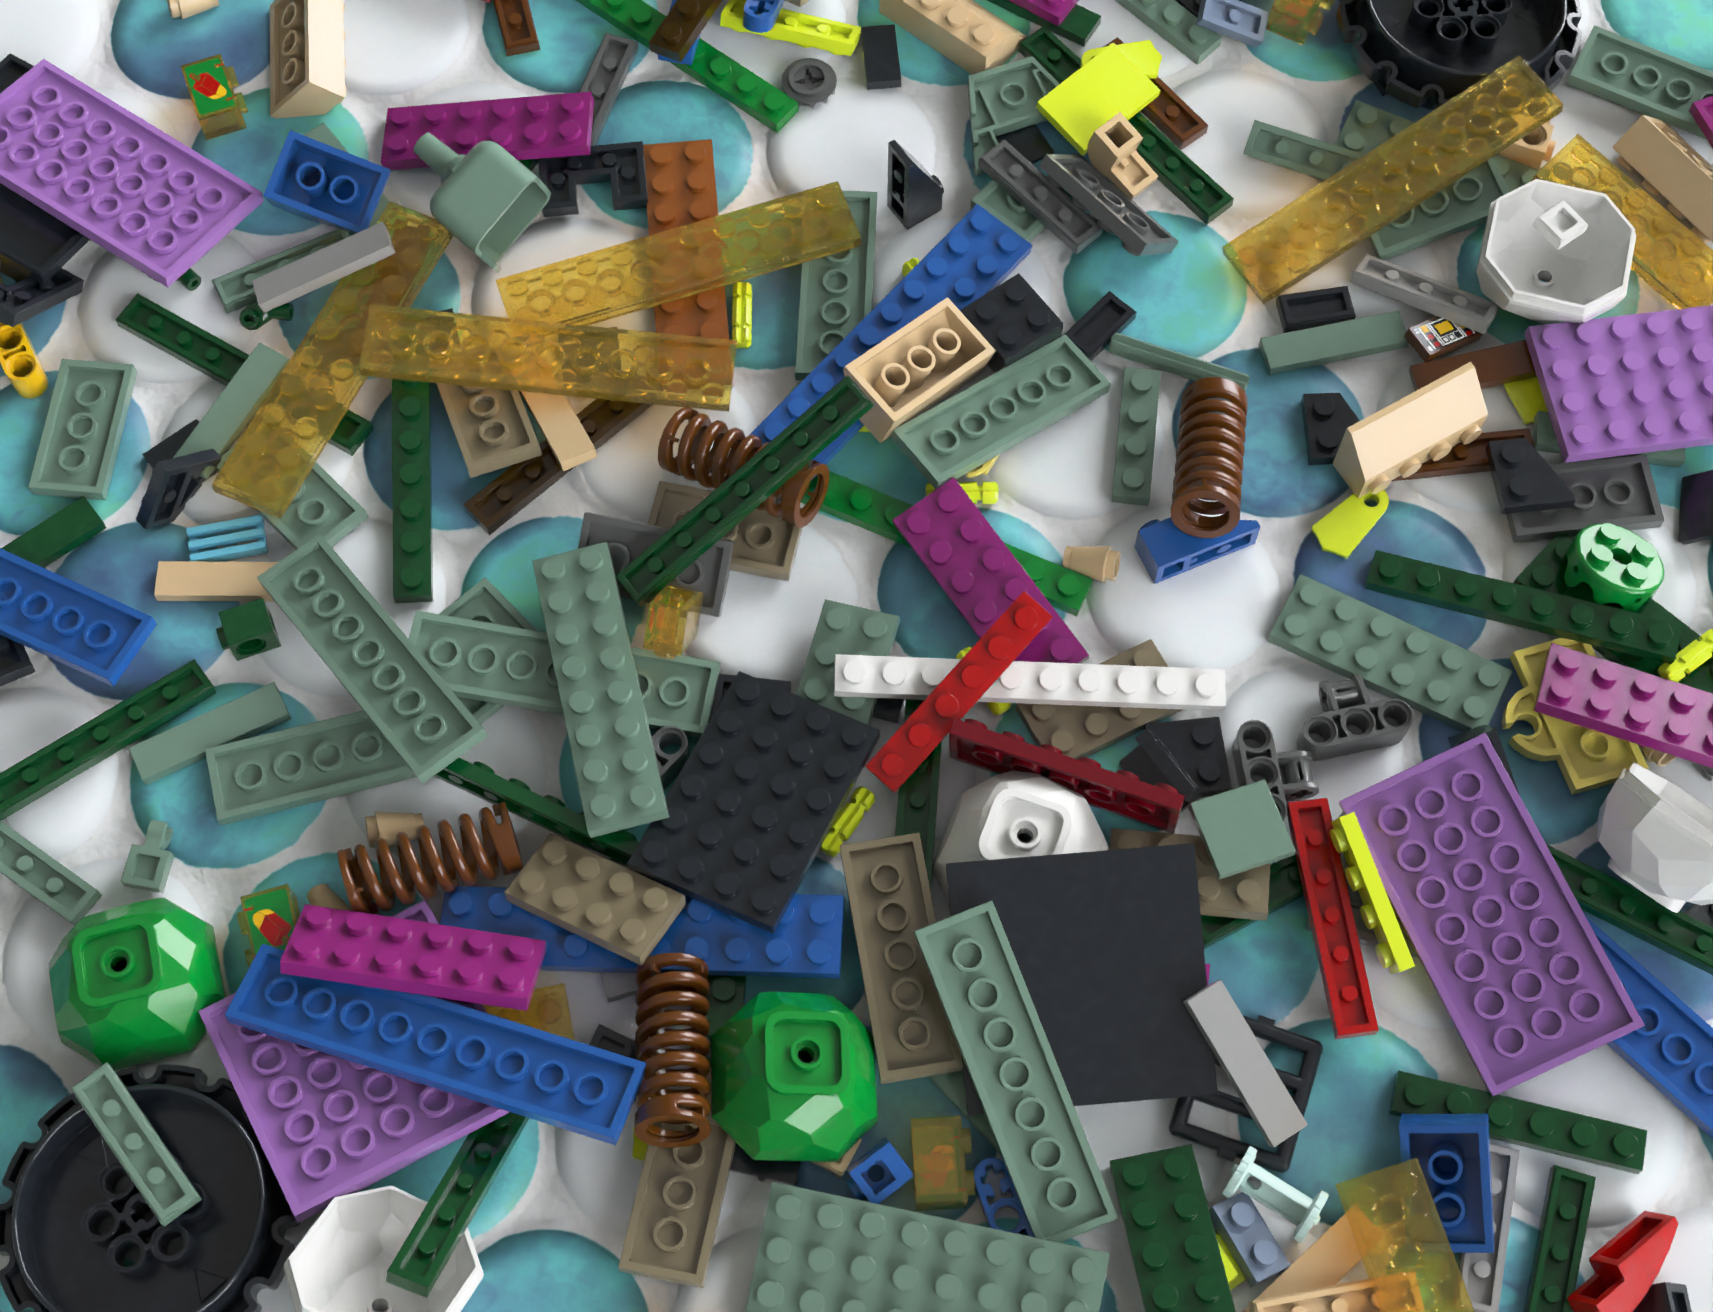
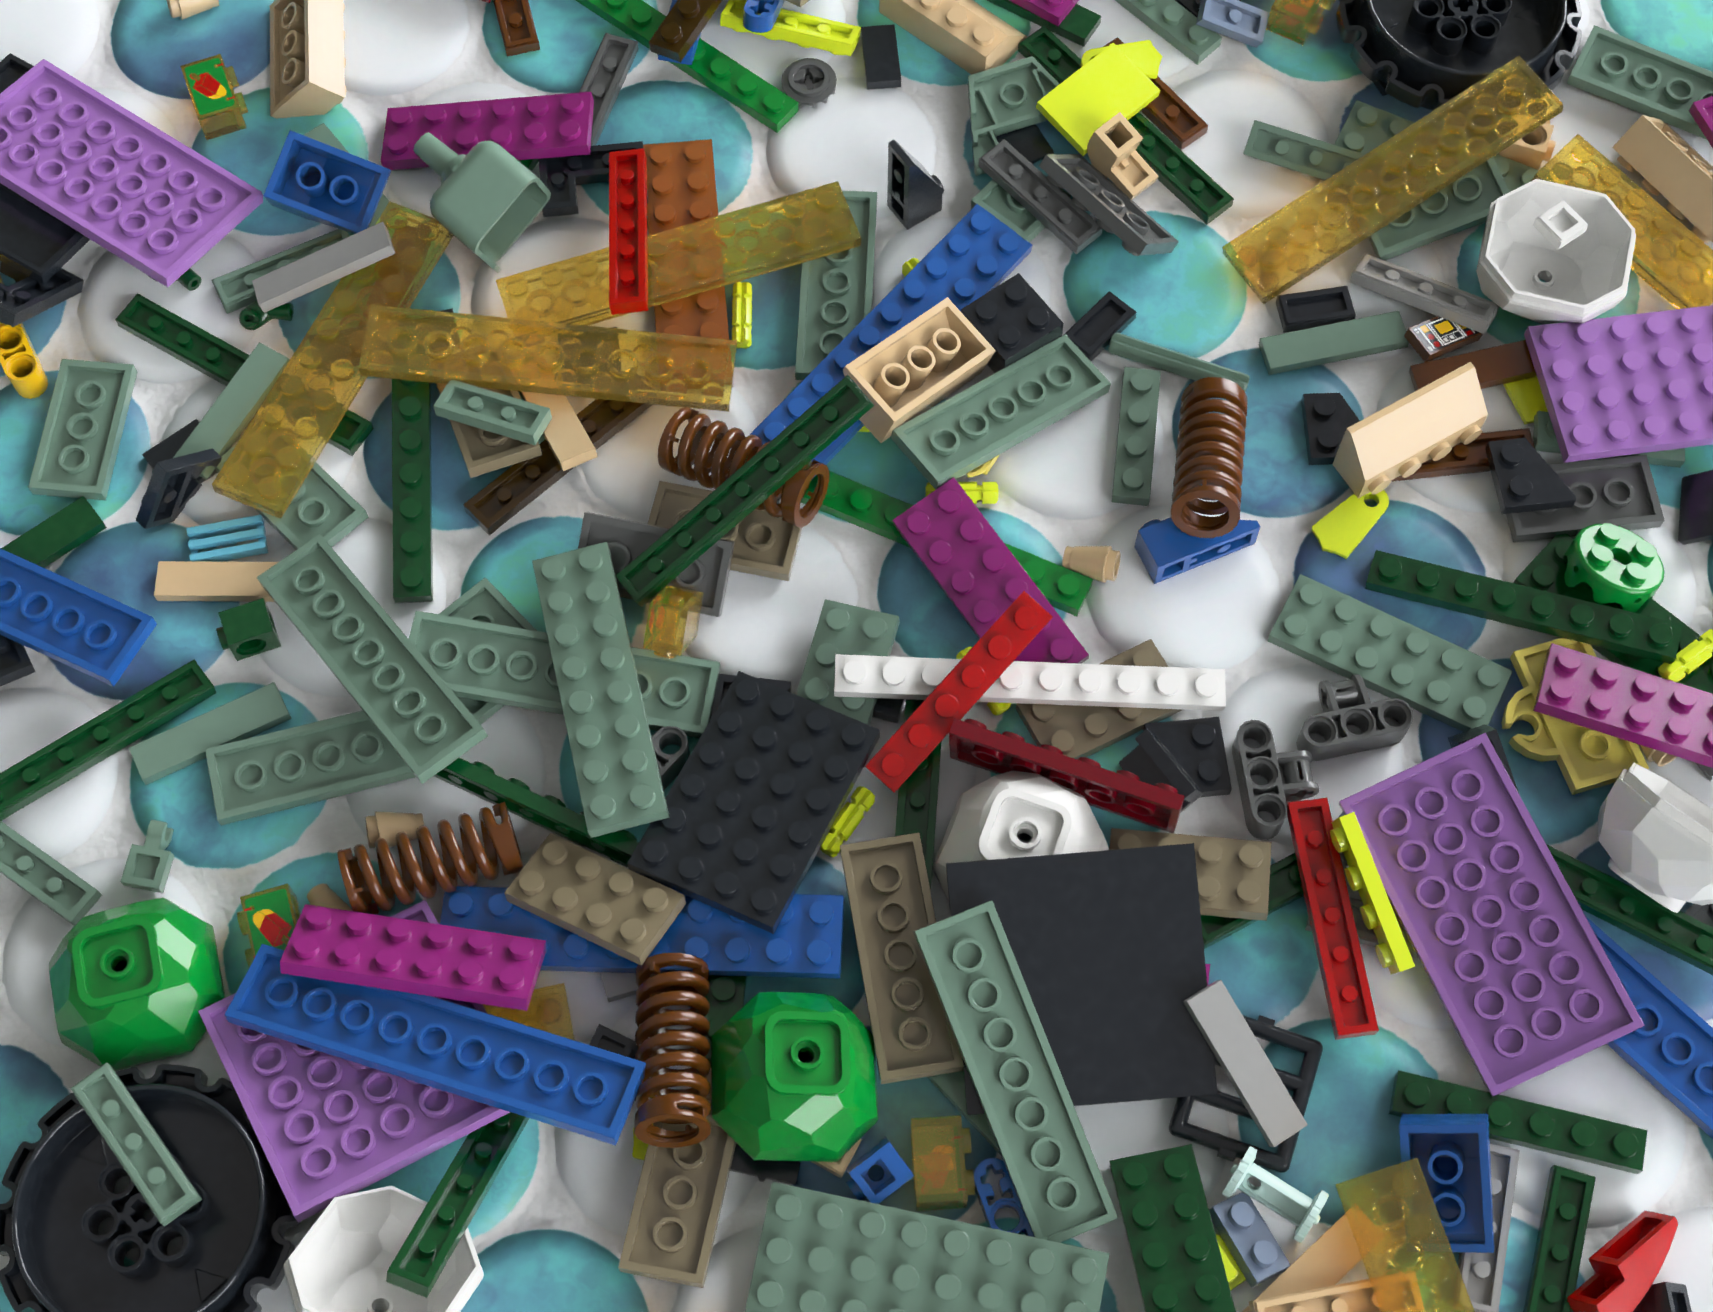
sand green tile [1189,779,1296,880] -> none
none -> sand green plate [433,379,552,445]
none -> red plate [609,148,648,315]

